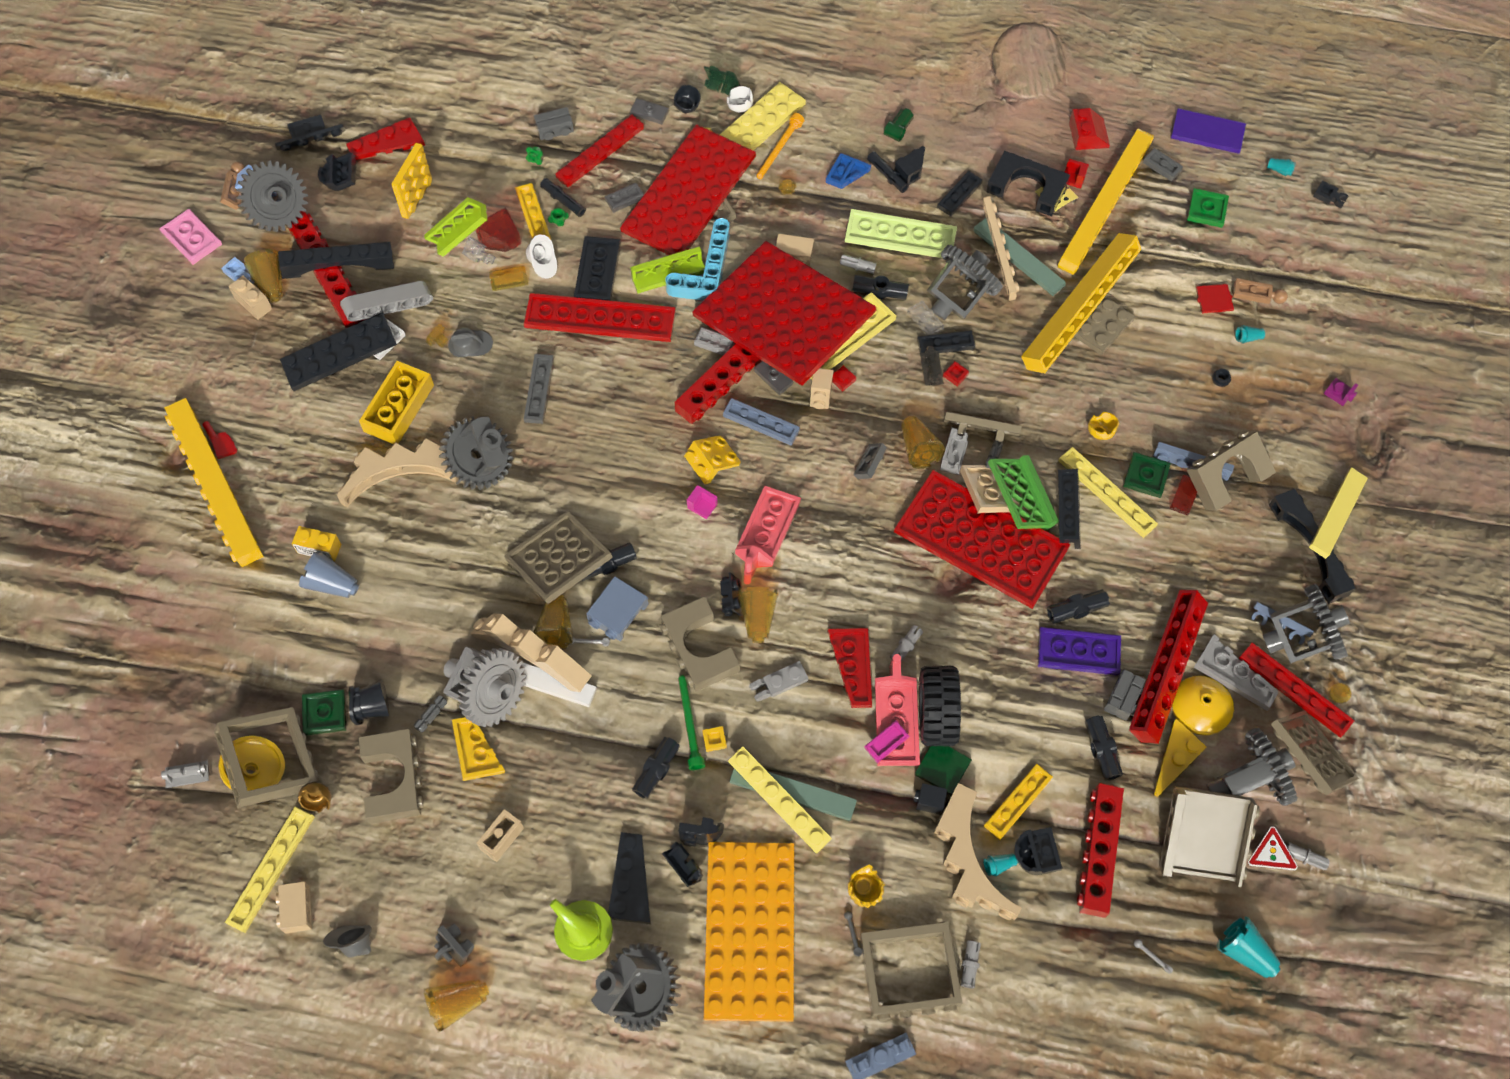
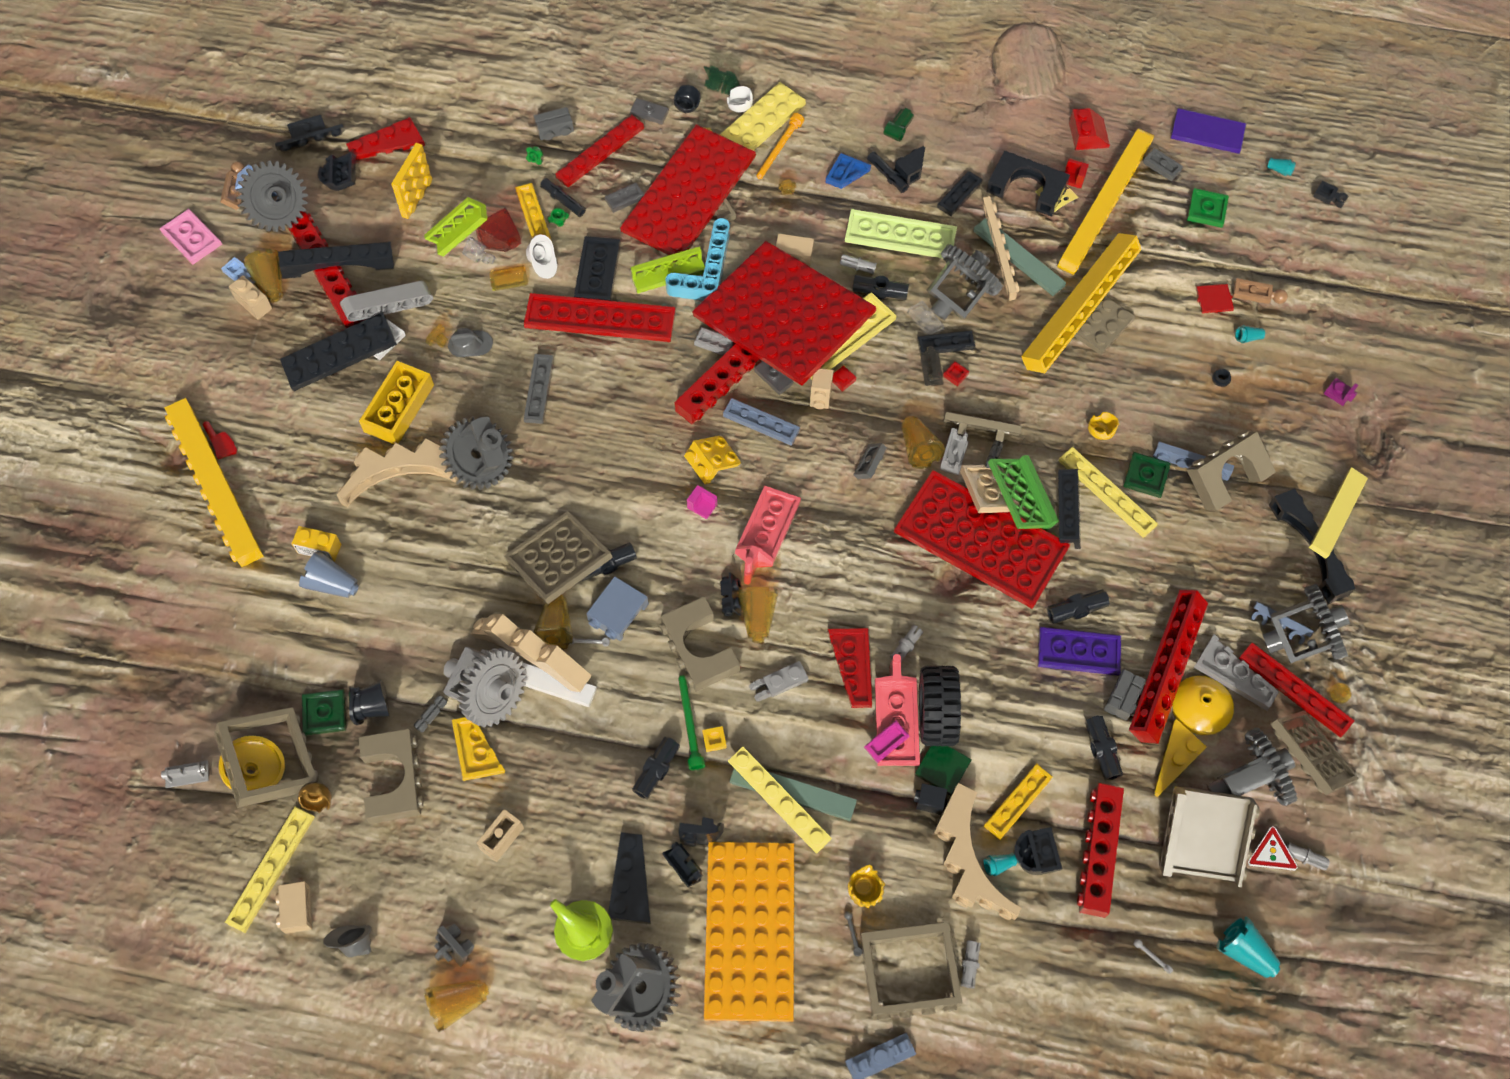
clear red tile [1169,475,1197,516] -> none

